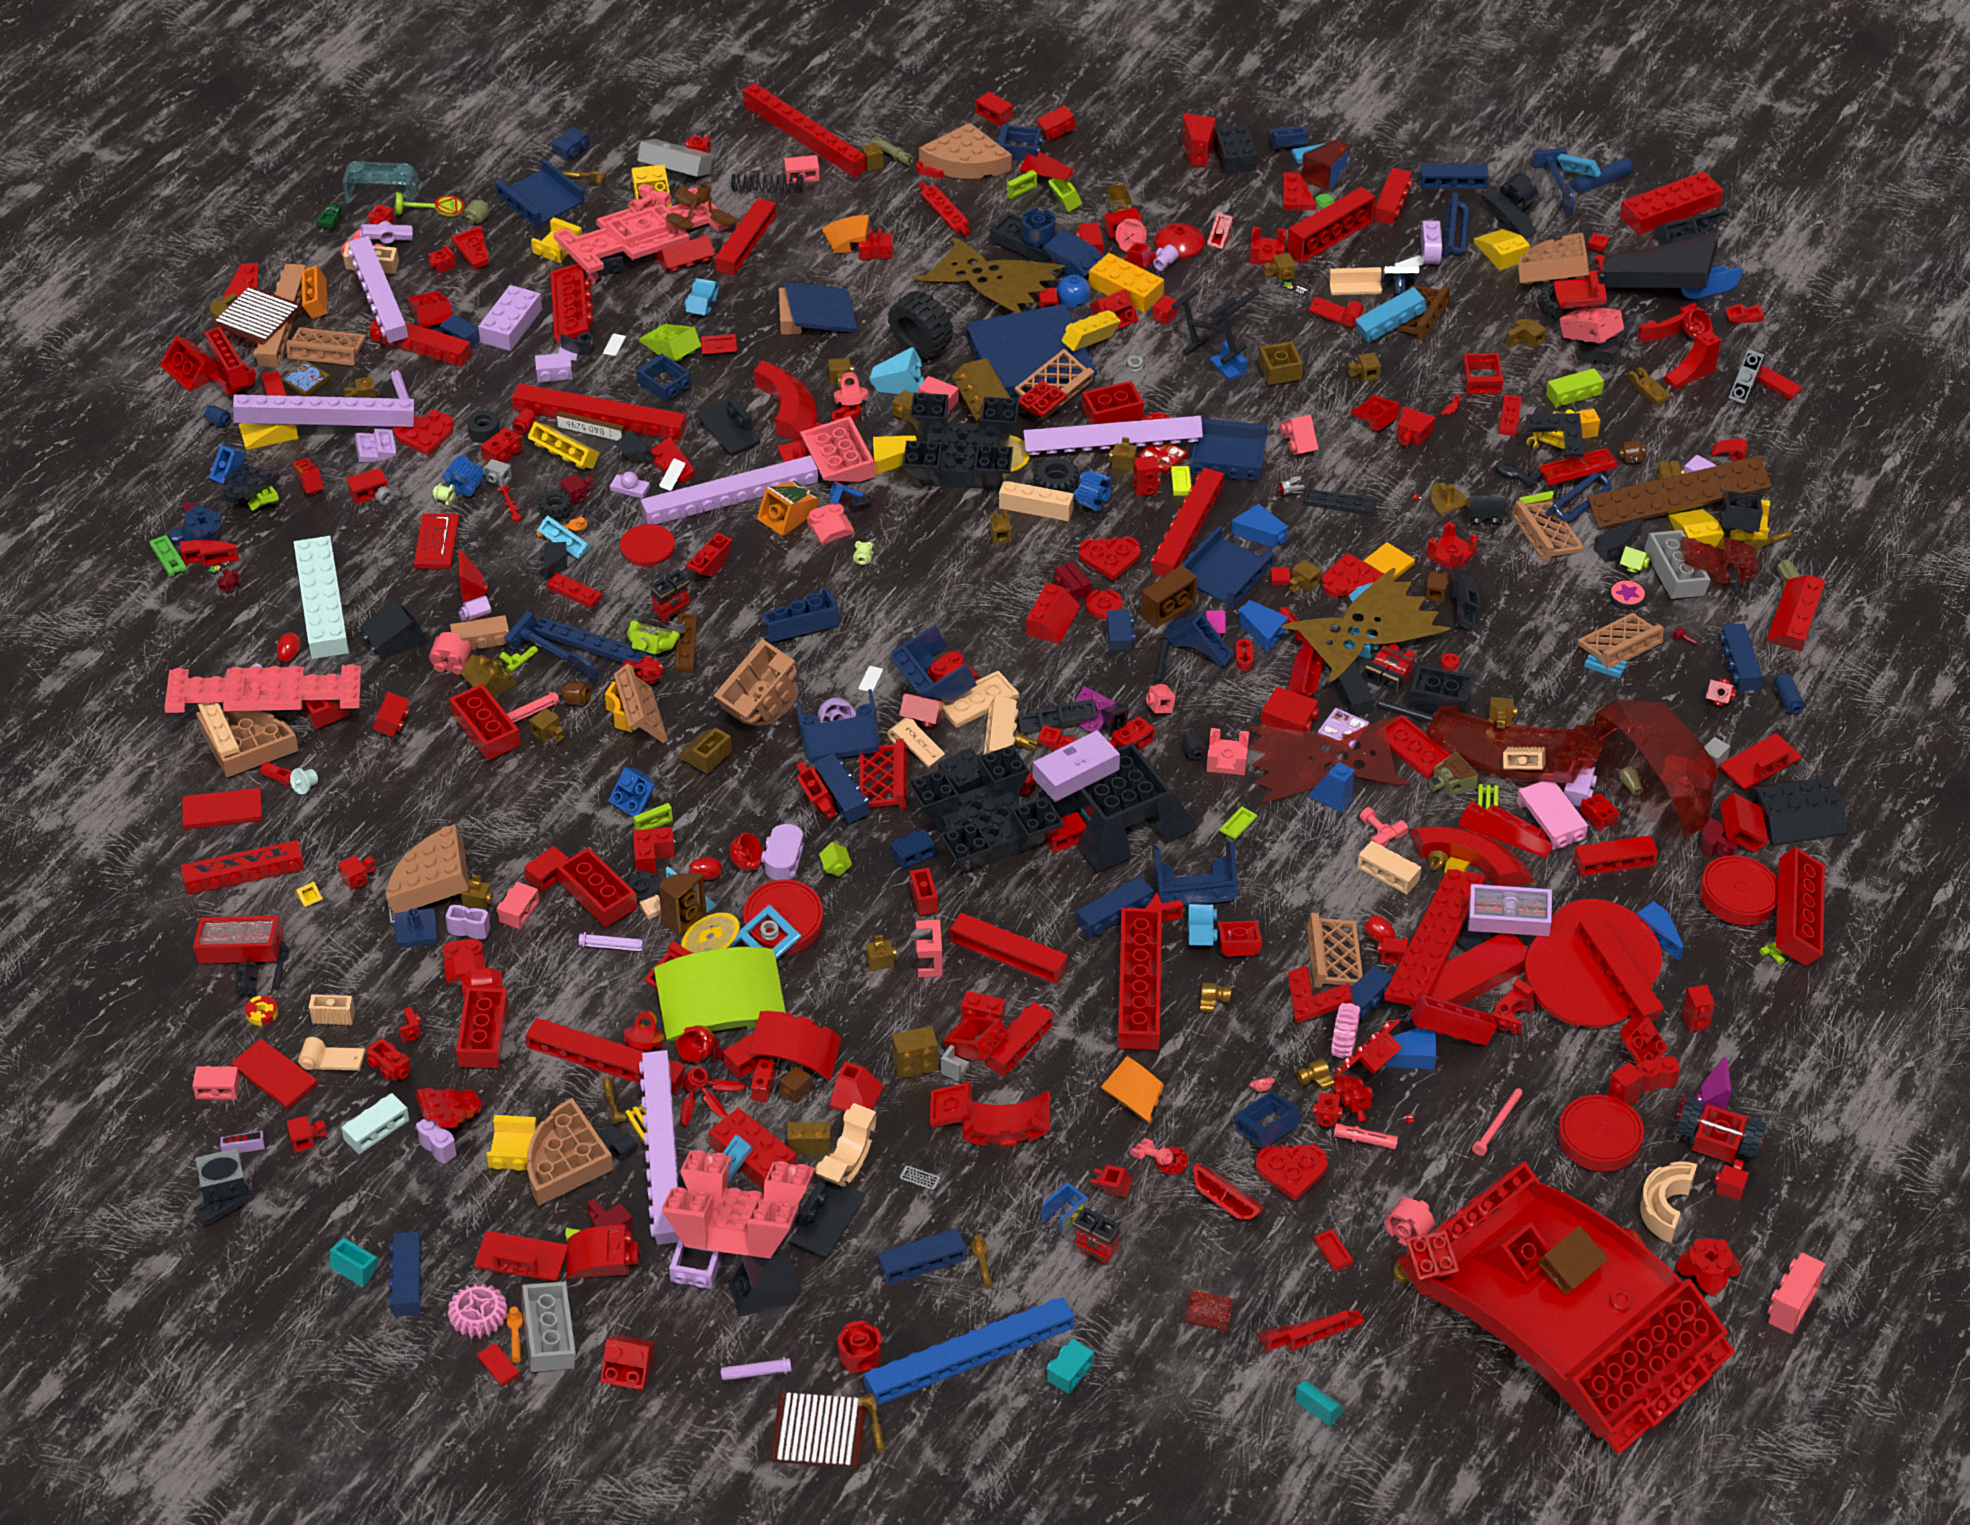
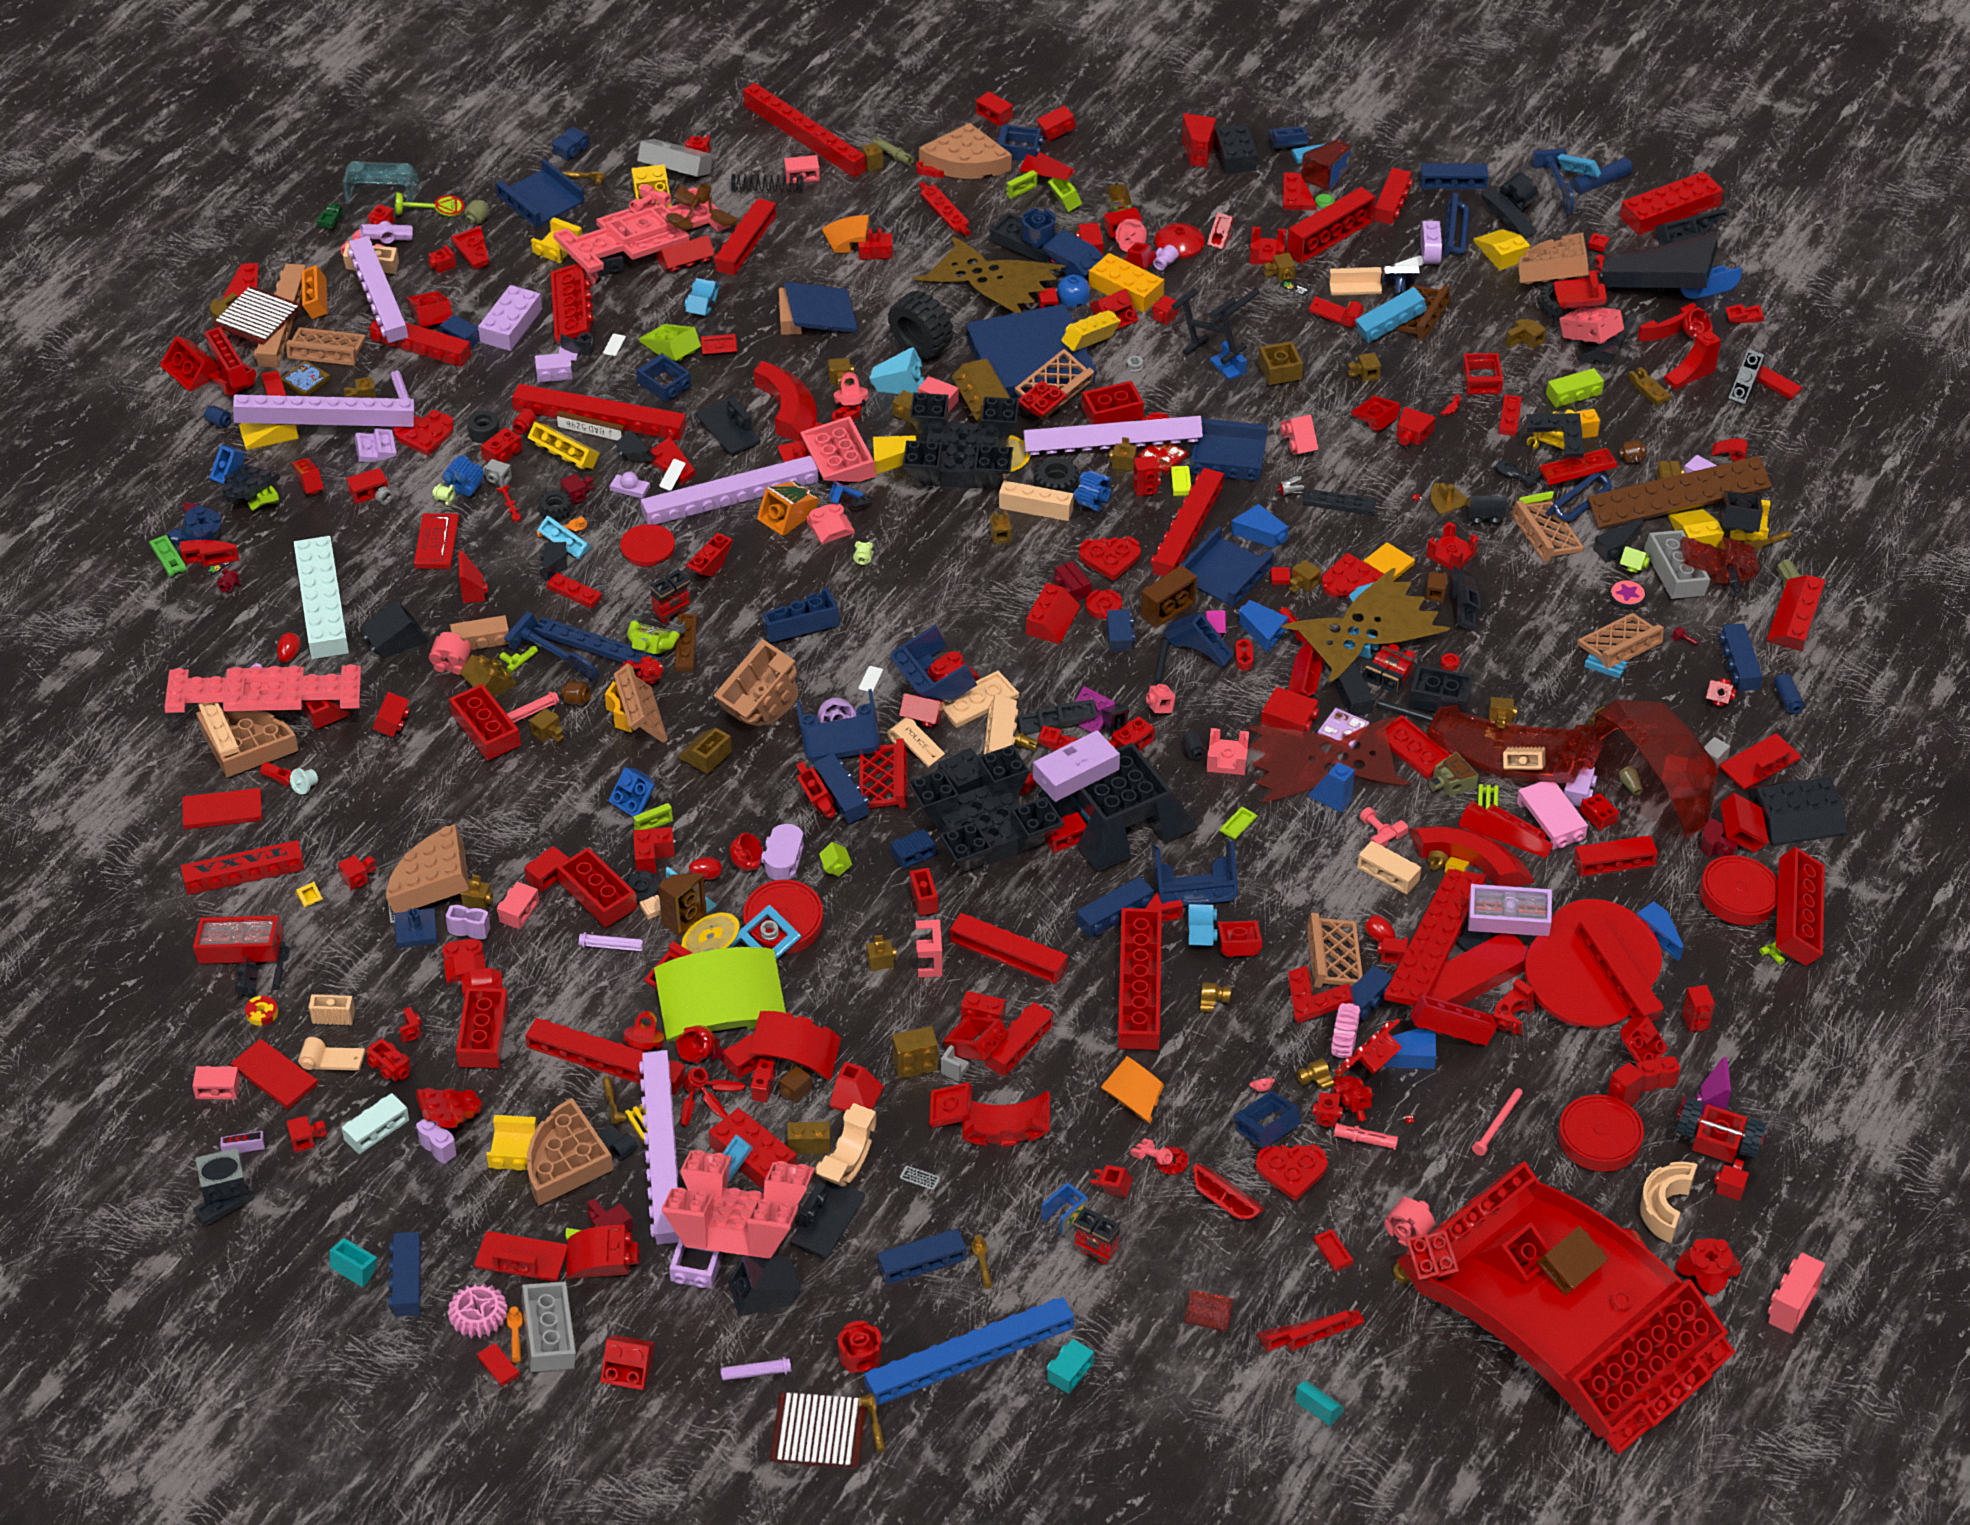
lavender brick [459,596,491,622] -> none

